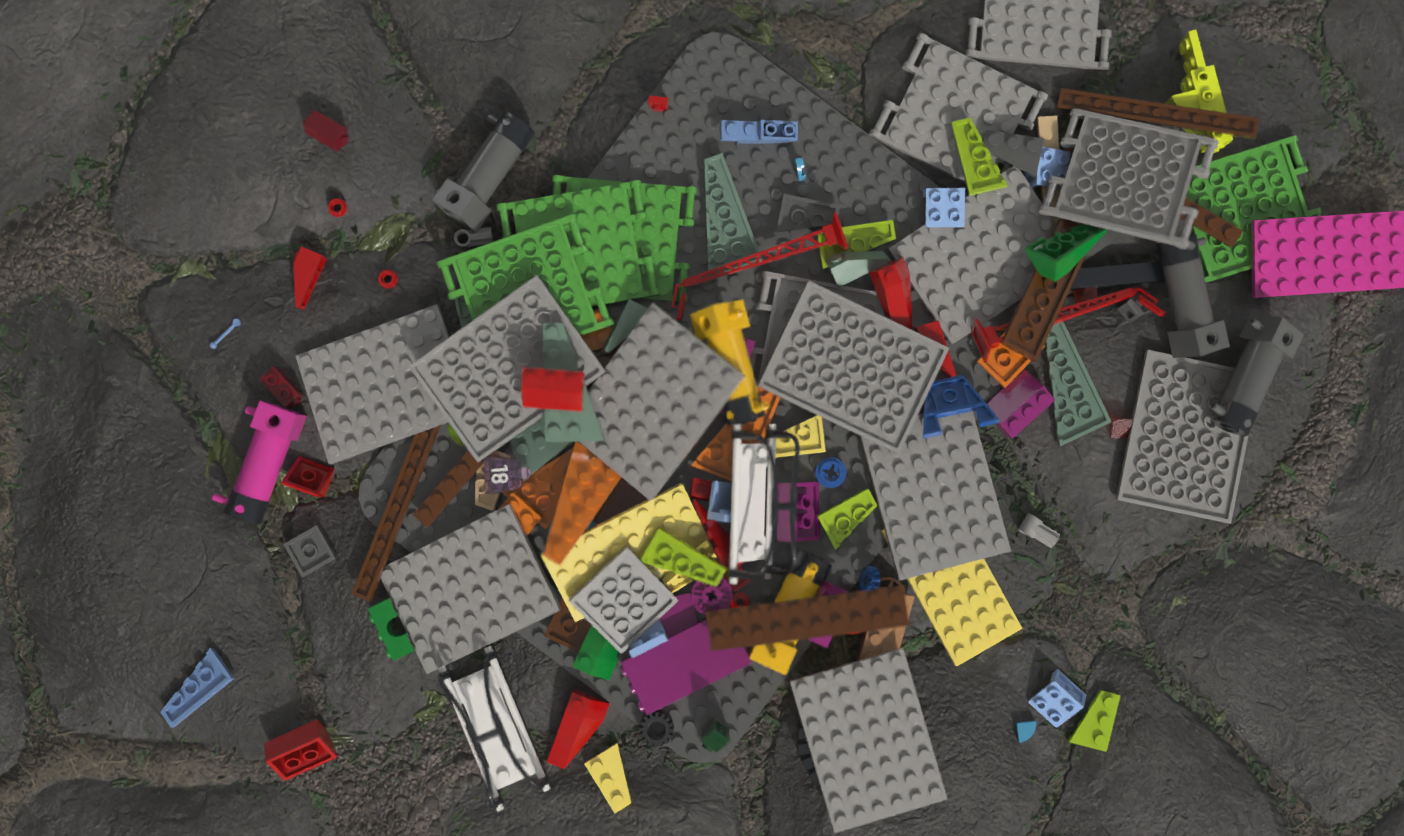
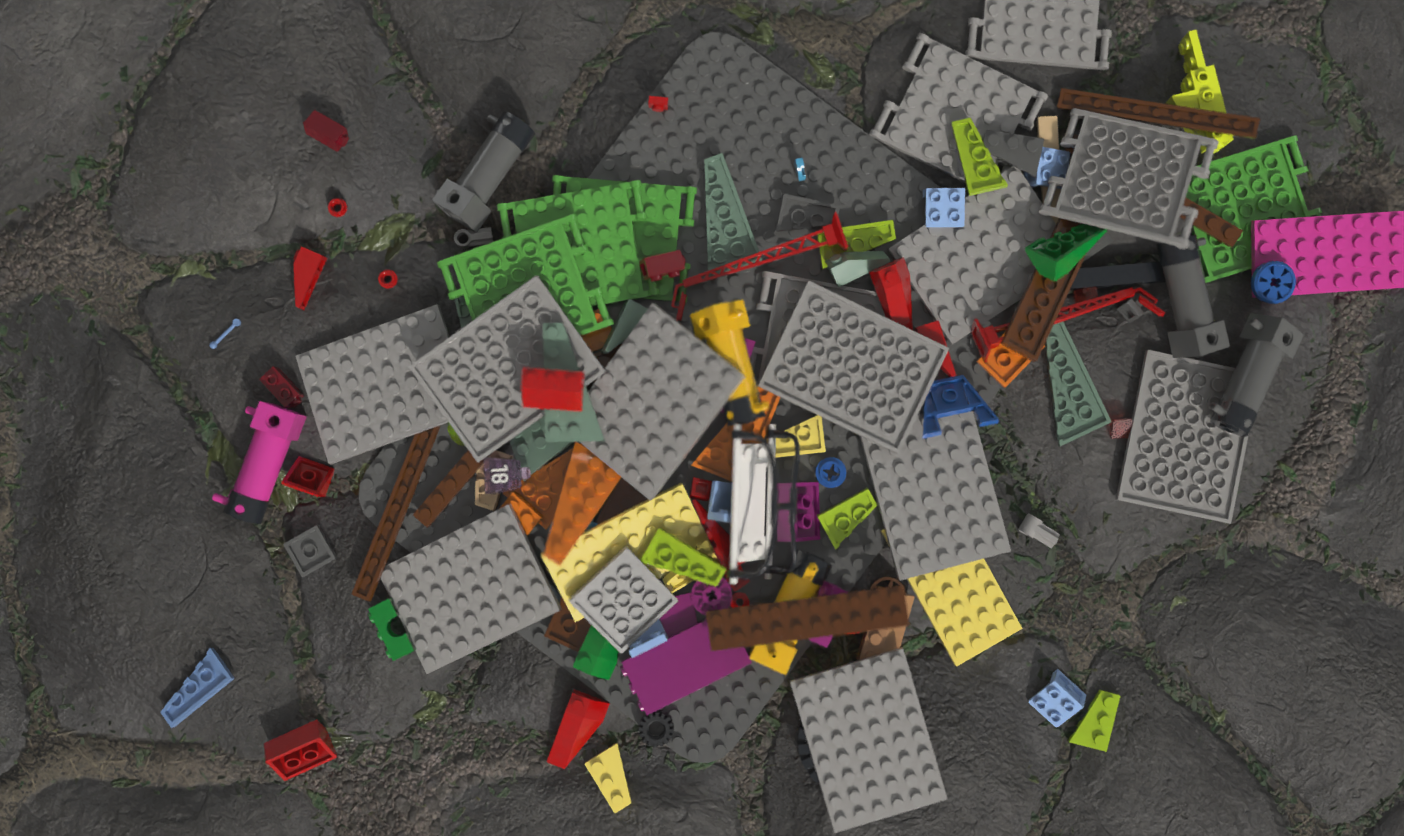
white piece [438,645,551,812] -> none
dark green slope [700,719,730,752] -> none
medium blue slope [720,120,798,144] -> none
blue gear [858,566,880,591] -> none
magenta slope [986,369,1055,439] -> none
dark azure tile [1016,720,1036,743] -> none
none -> dark red brick [639,250,686,282]
none -> blue wheel [1251,261,1296,304]

